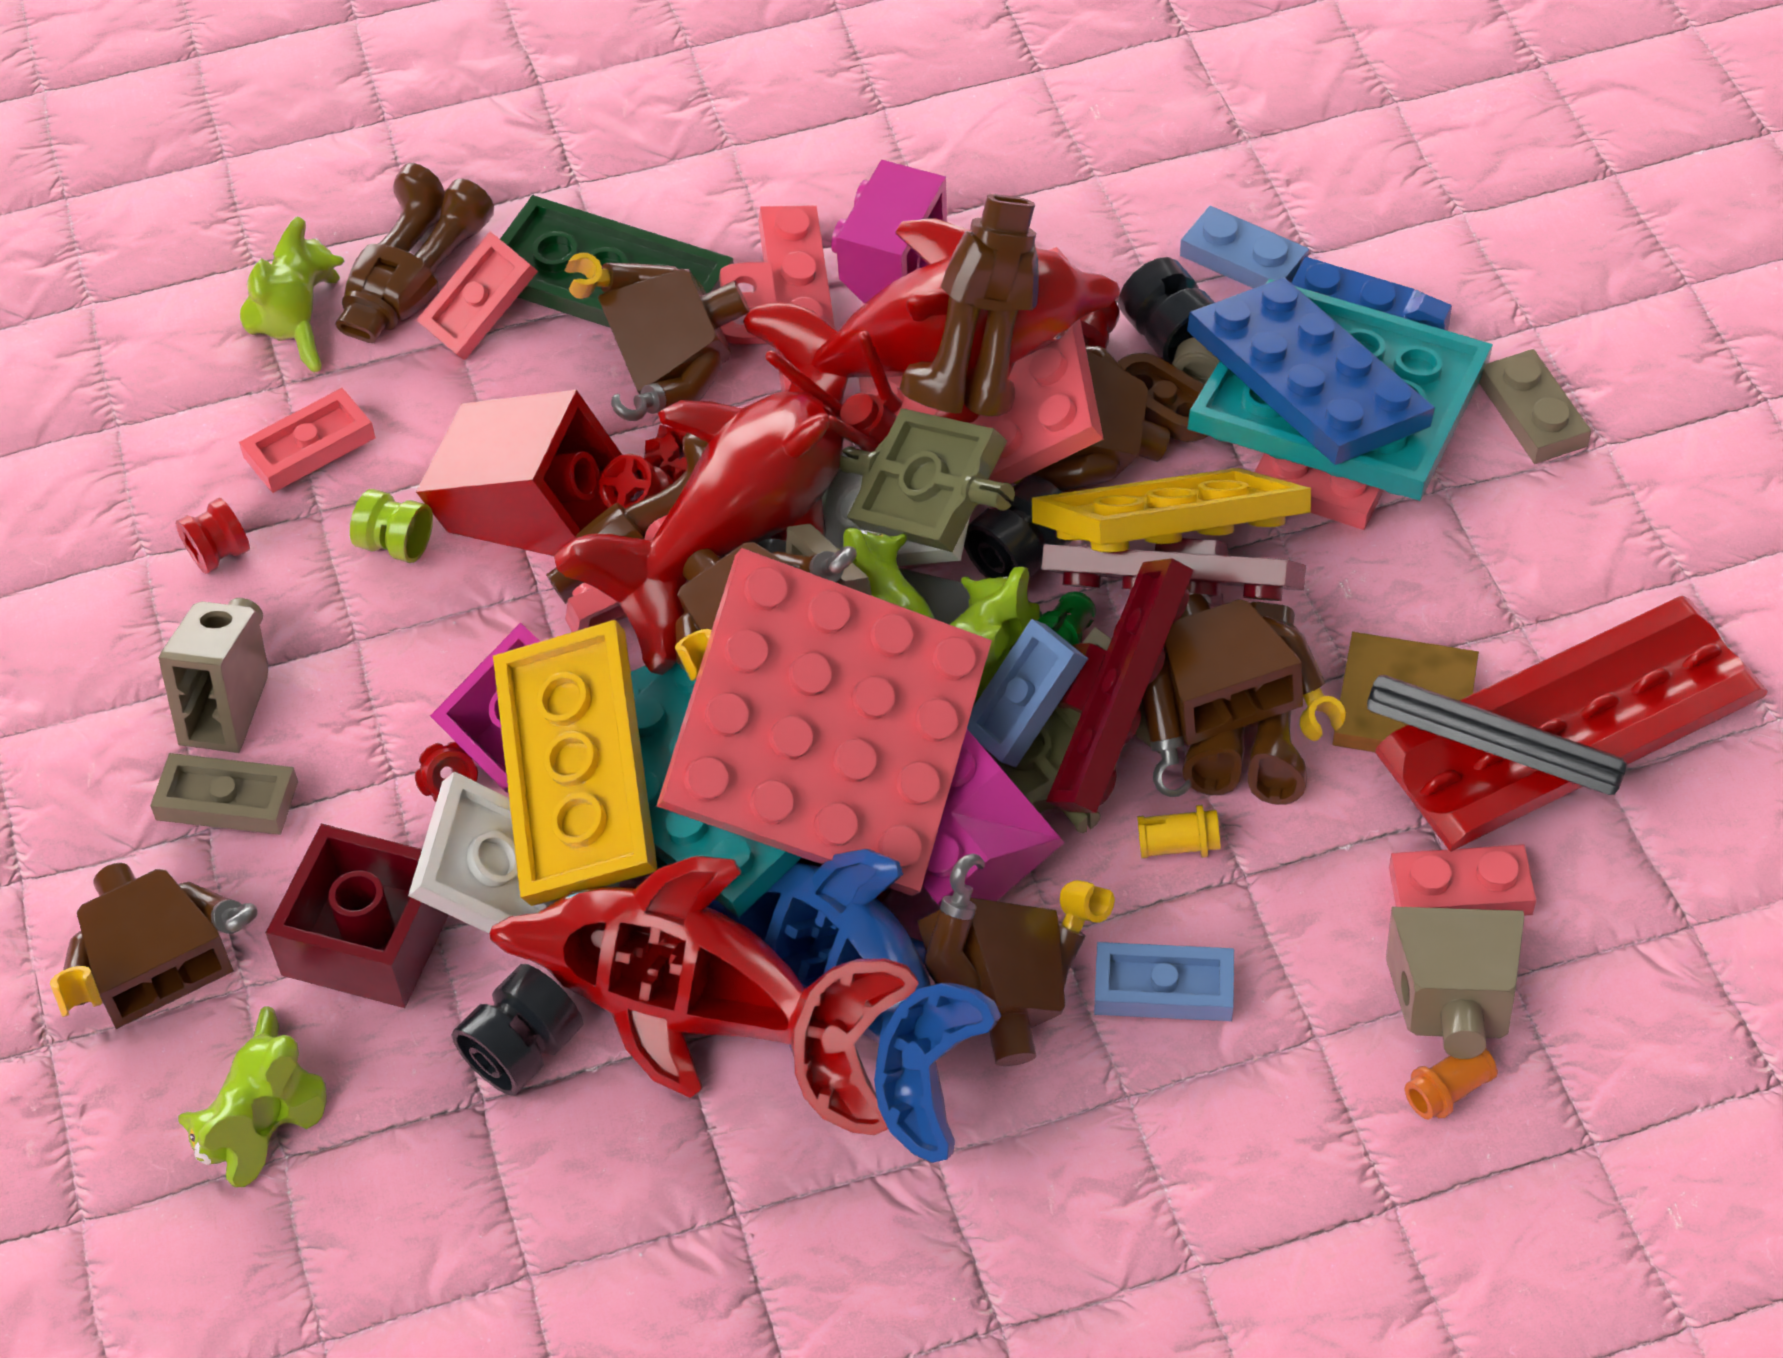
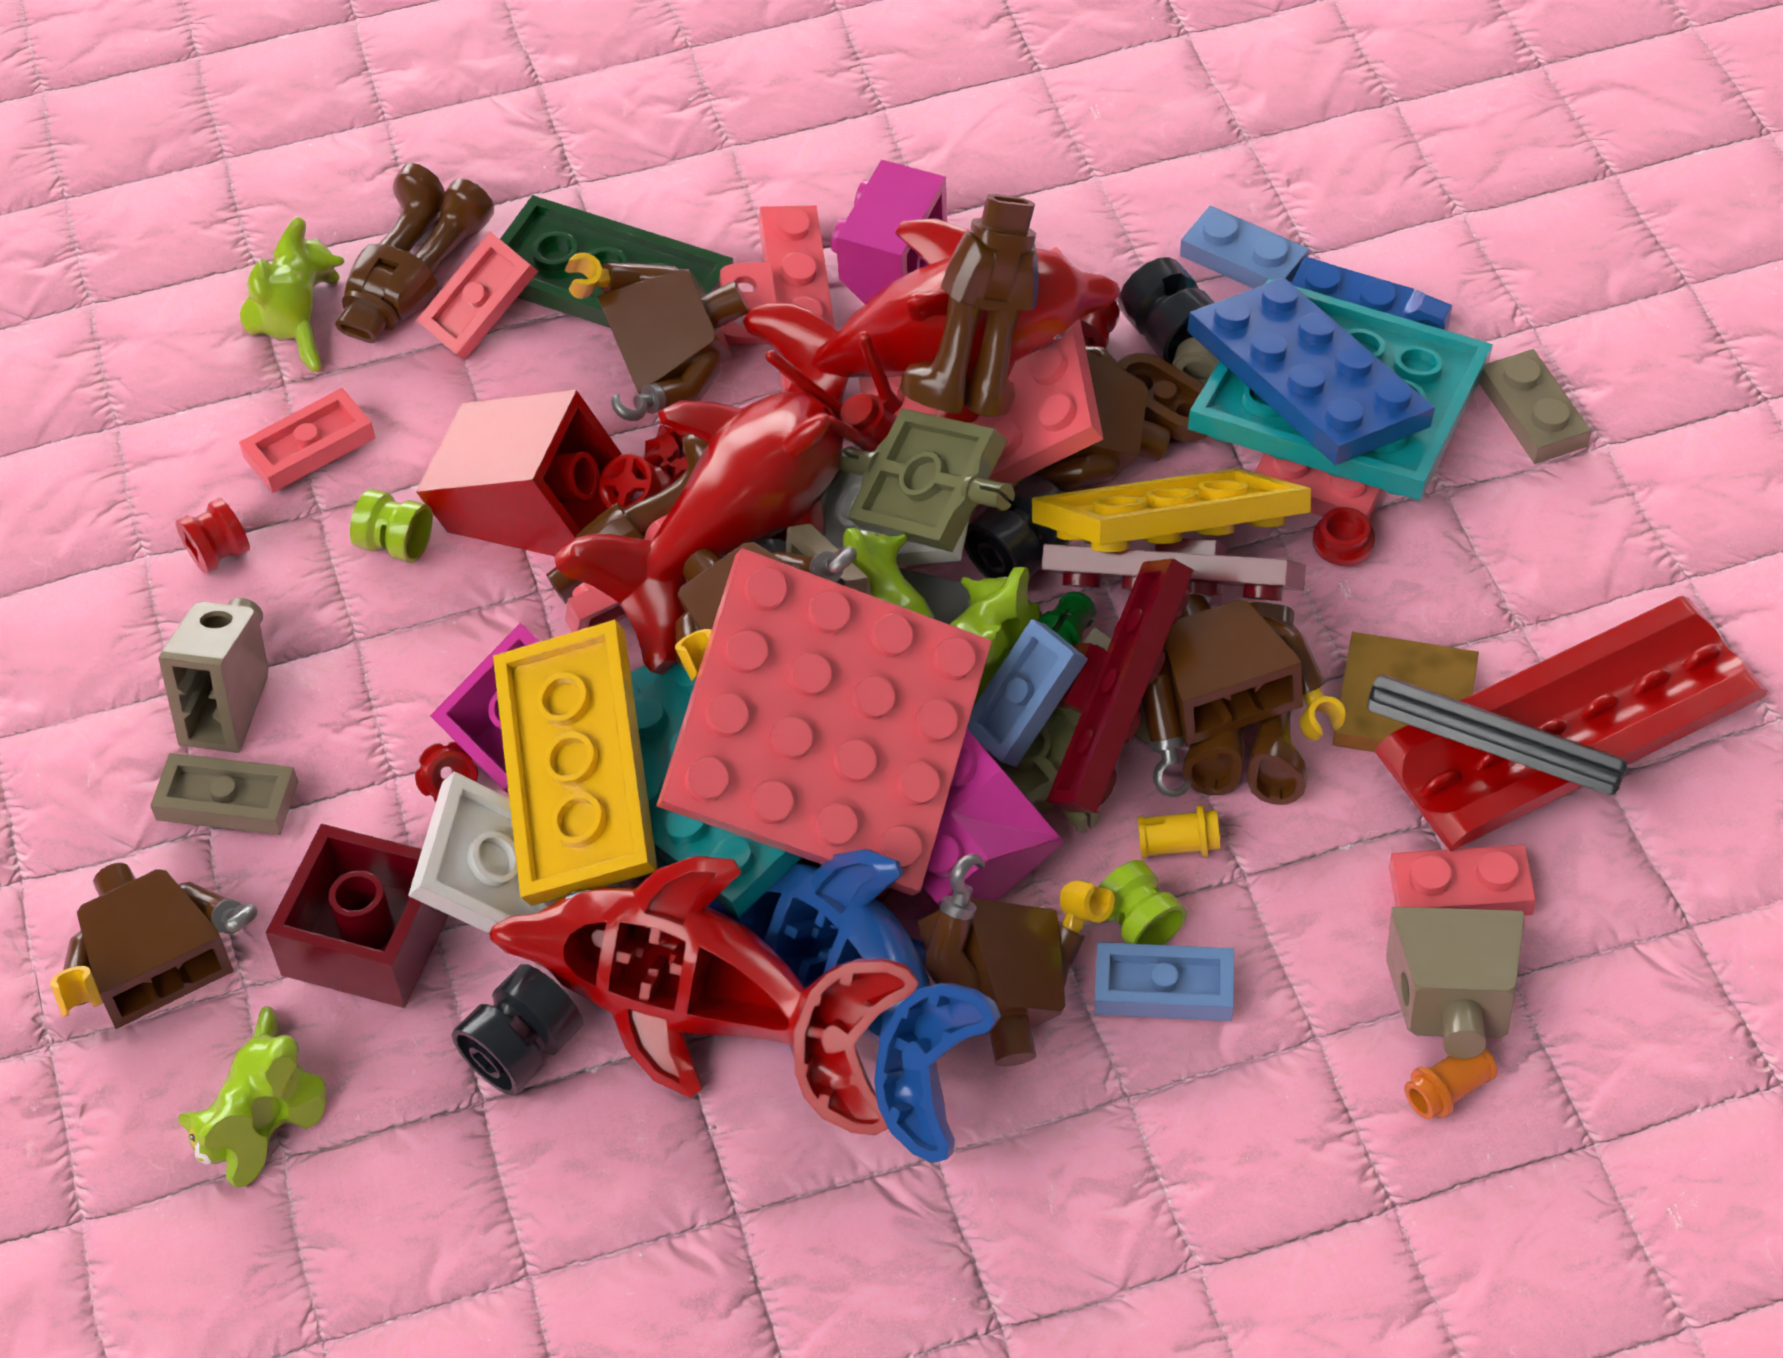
none -> lime wheel [1098,860,1187,945]
none -> red plate [1312,507,1375,566]

